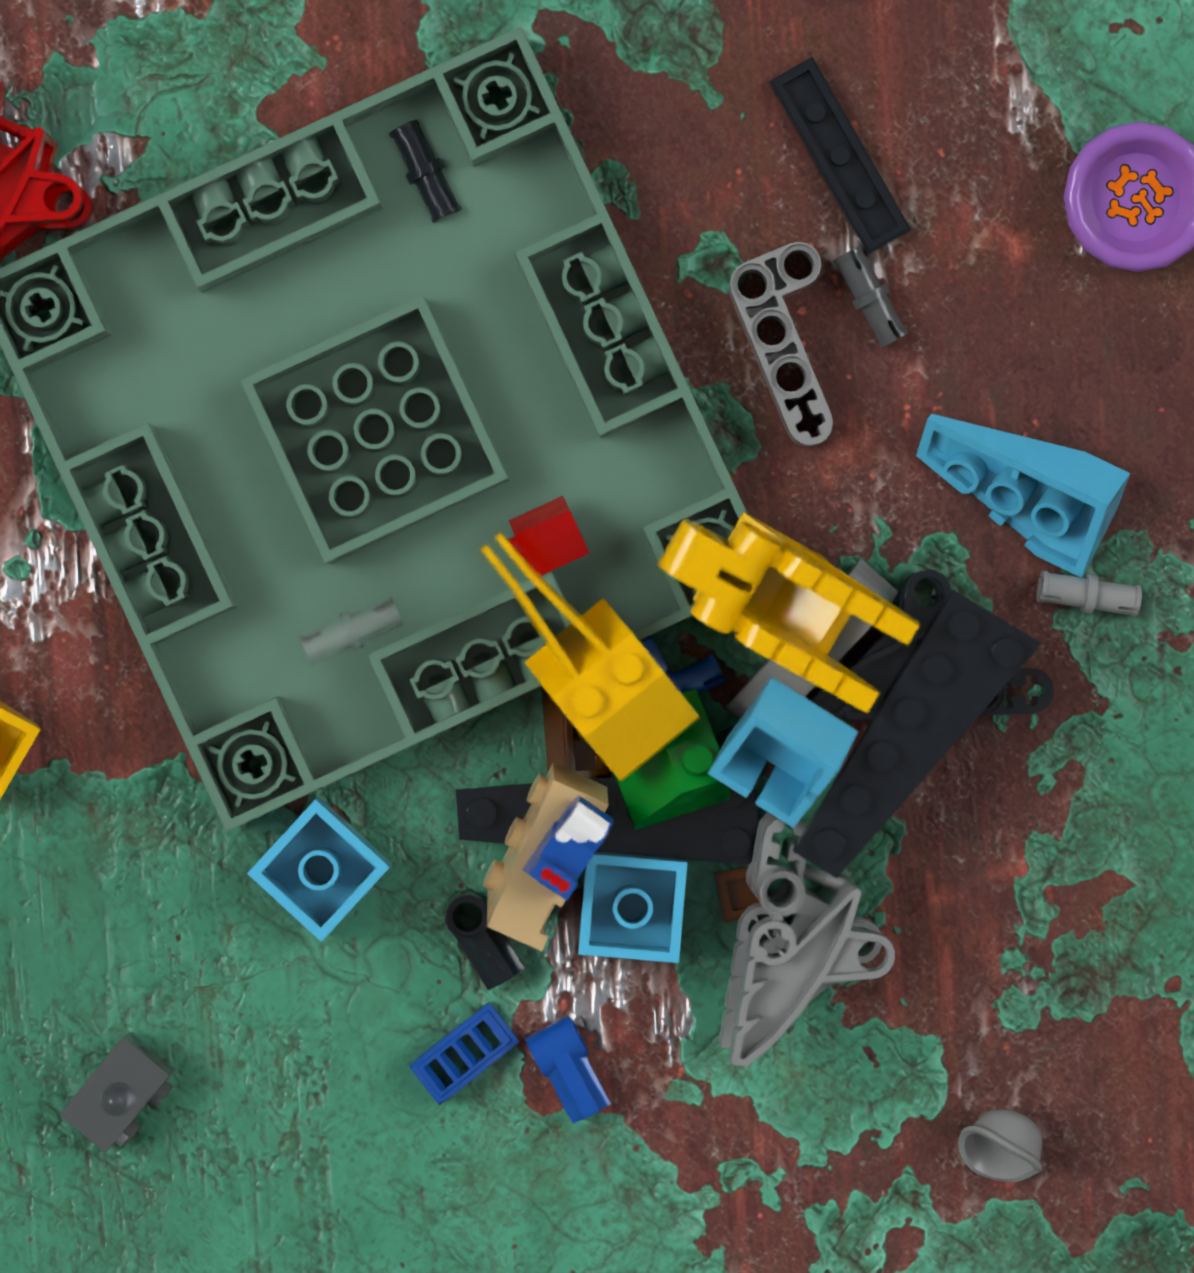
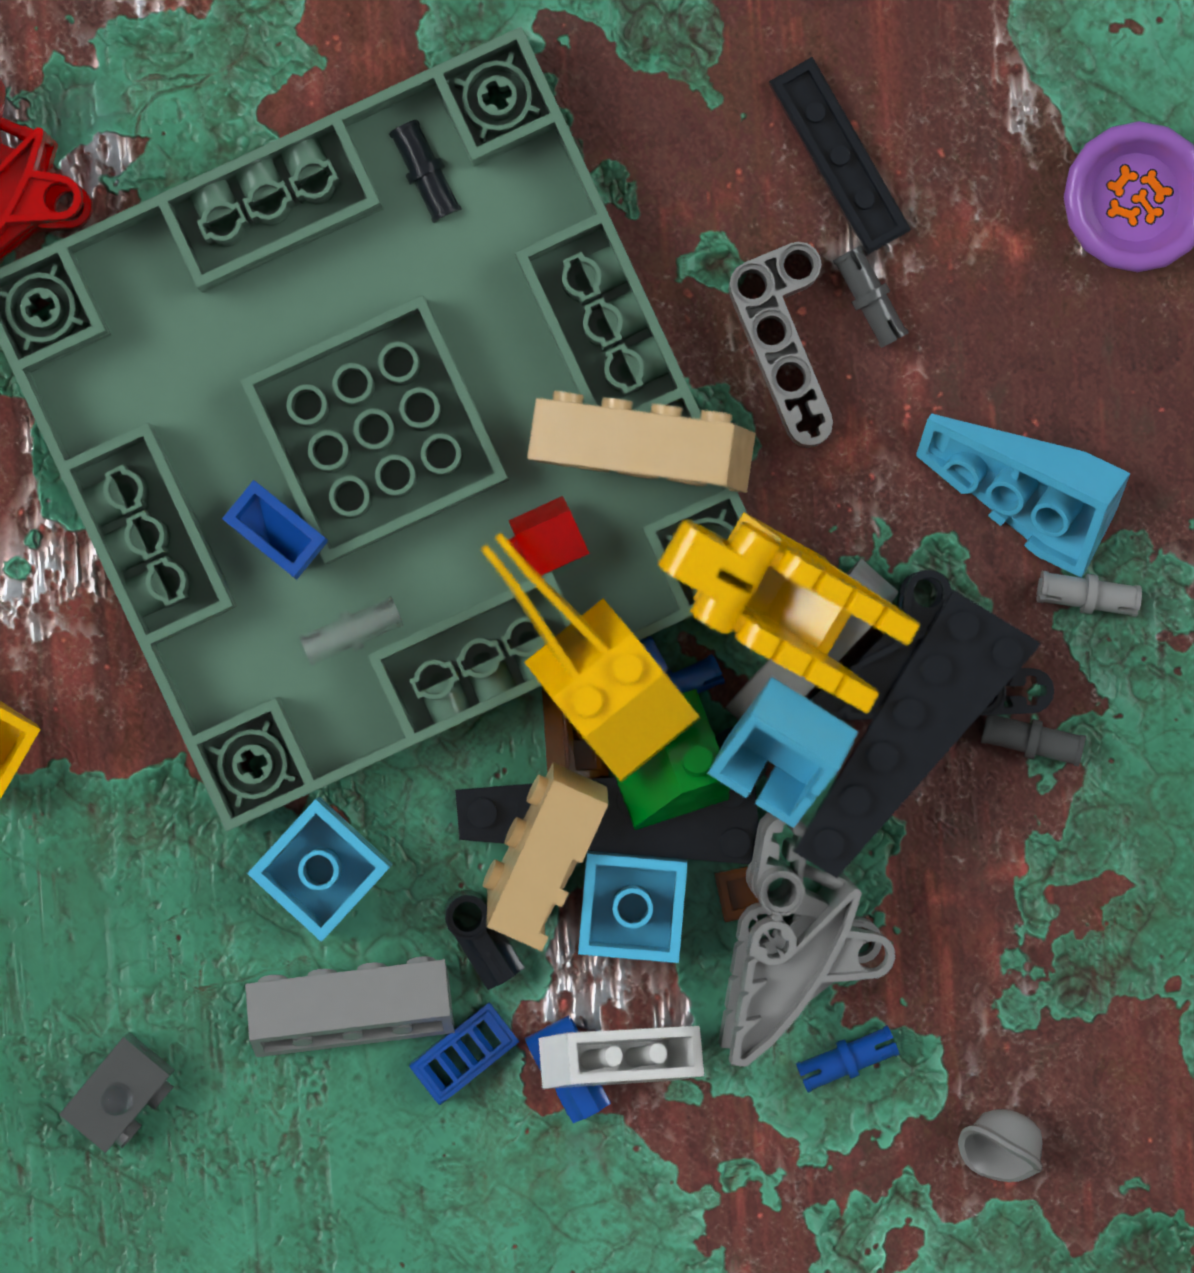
blue leg [522,796,613,900] -> none
none -> blue slope [222,480,329,580]
none -> light grey brick [245,956,455,1057]
none -> tan wedge [527,391,756,493]
none -> white brick [538,1026,704,1089]
none -> blue pin [795,1025,900,1093]
none -> dark grey pin [981,715,1086,766]

